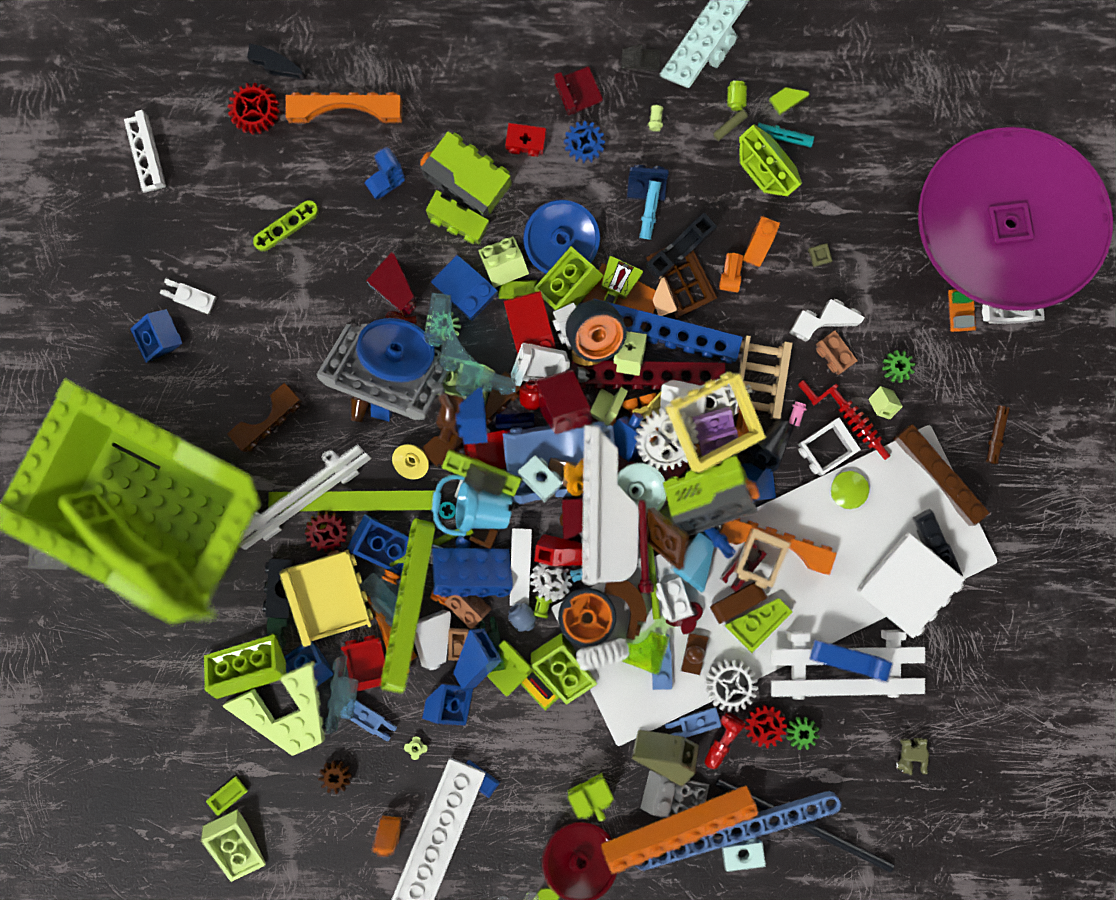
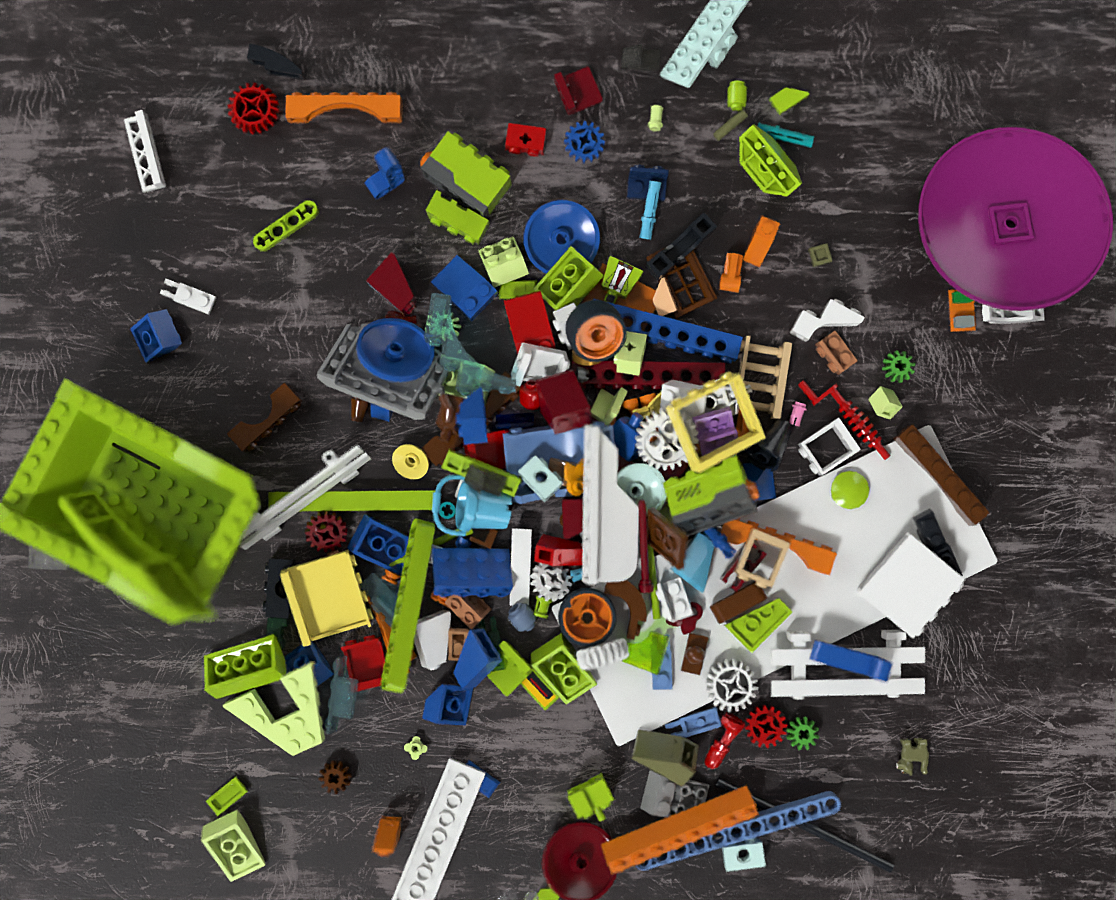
medium blue hinge [342,697,397,741] -> none
reddish brown pin [986,405,1010,464] -> none

